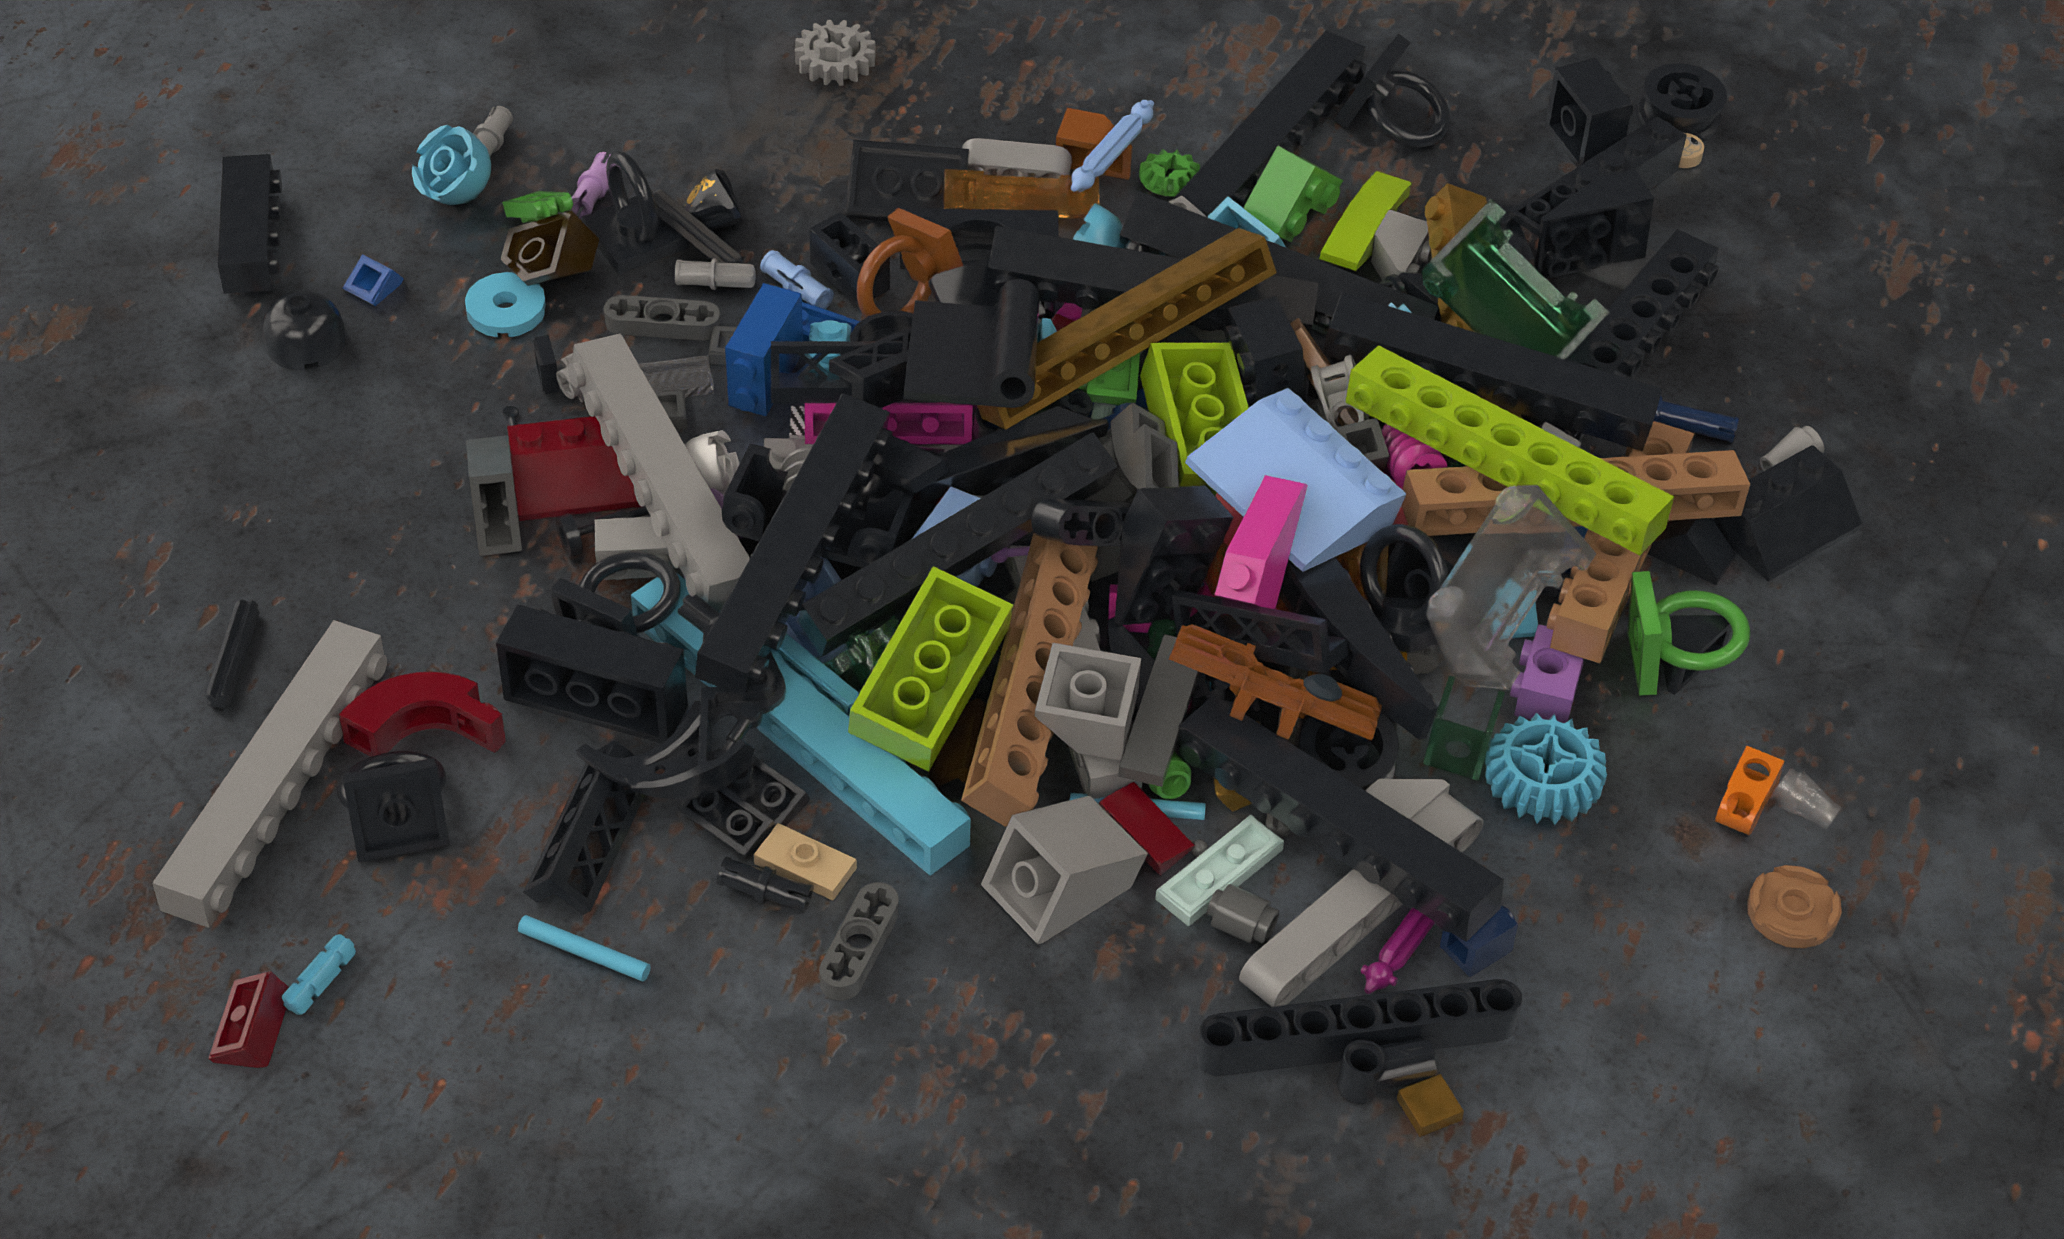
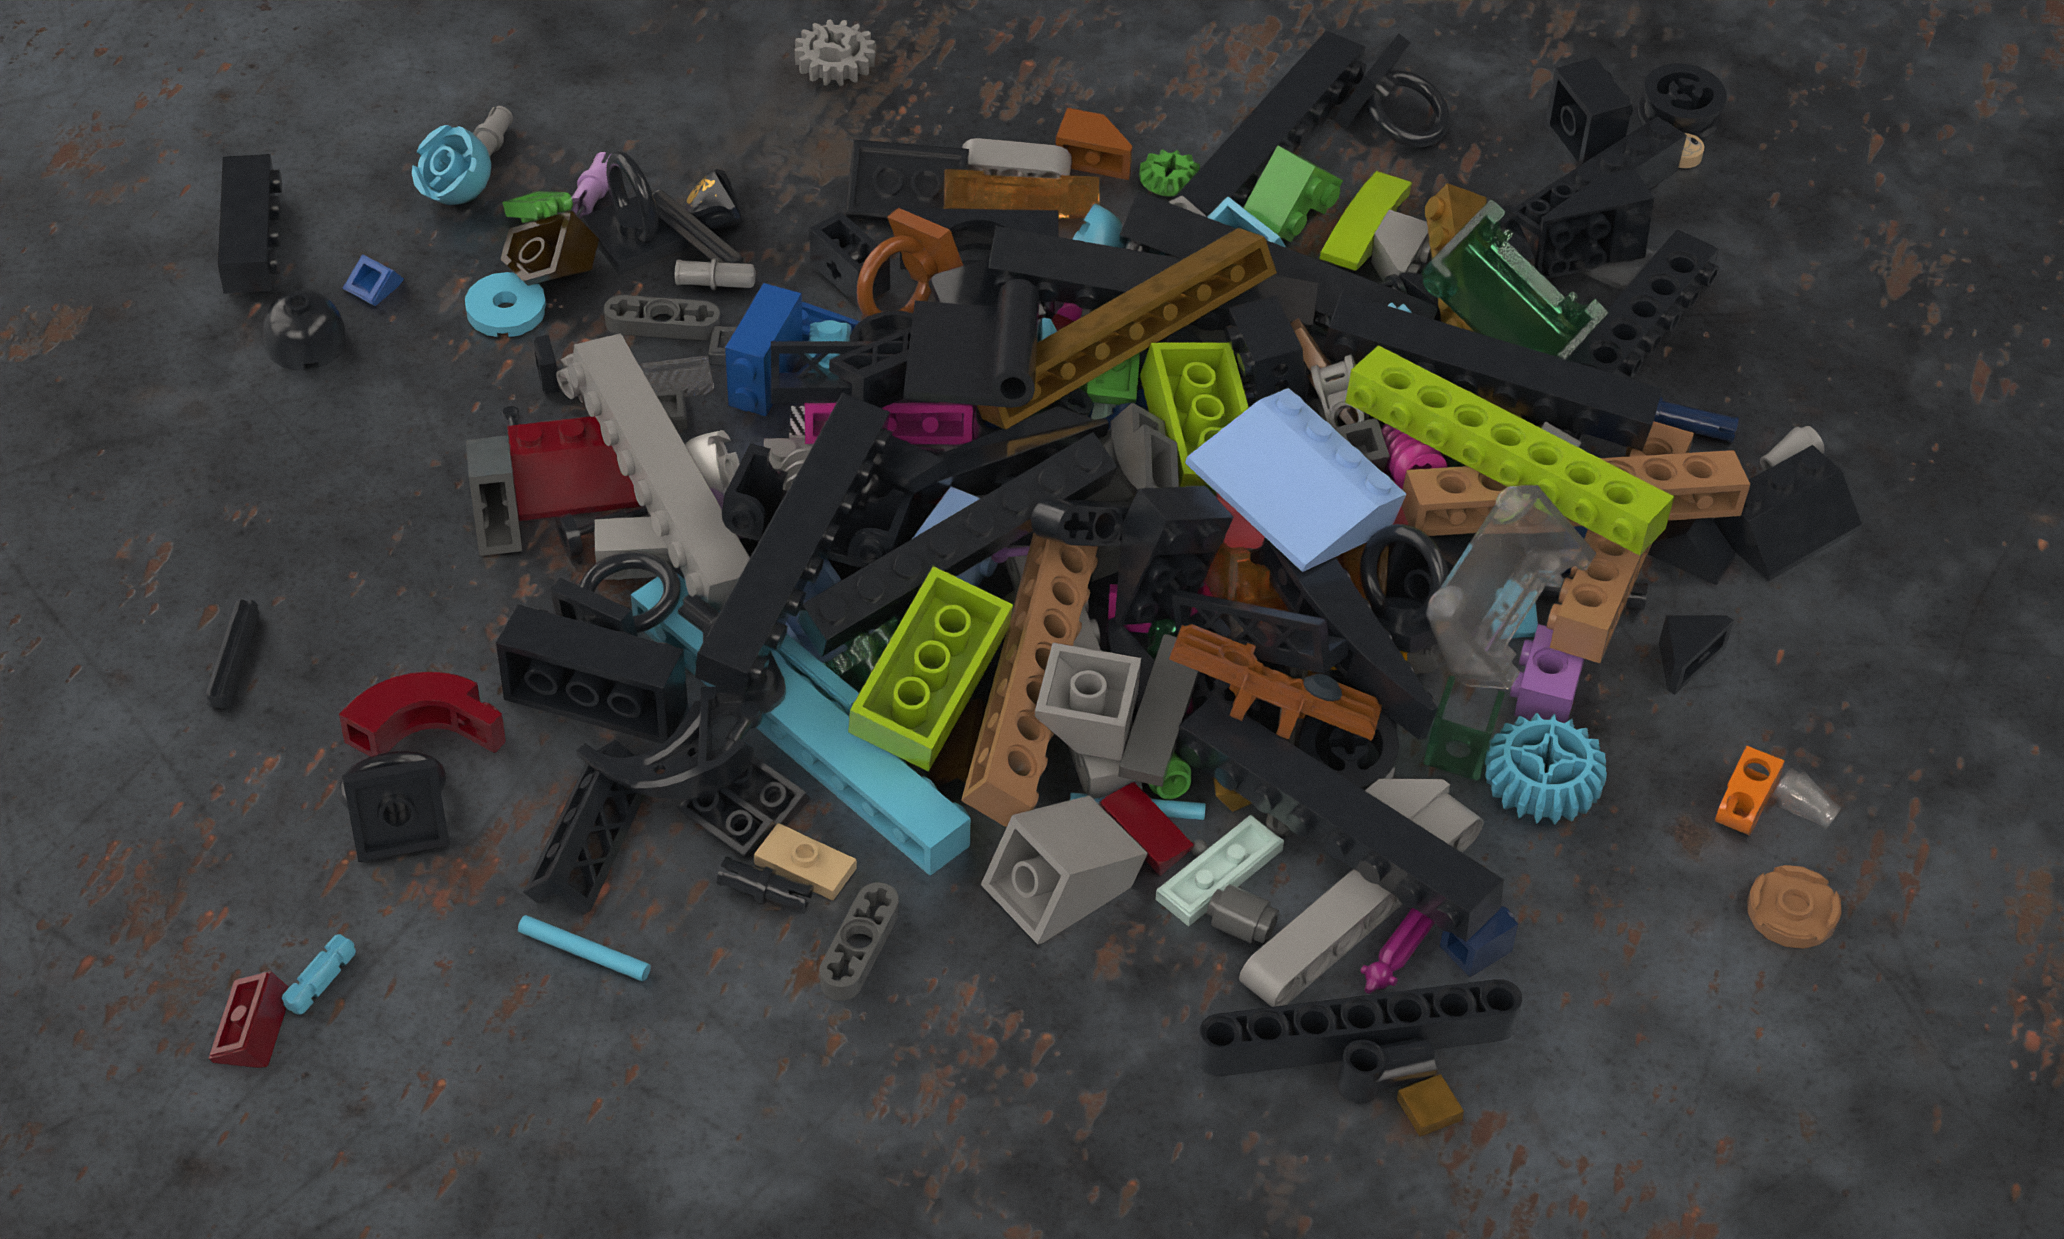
light grey brick [153,620,387,928] -> none
light blue pin [760,250,834,309] -> none
light blue wheel [1071,100,1154,192] -> none
dark pink slope [1215,475,1308,609] -> none
bright green tile [1627,571,1750,696] -> none

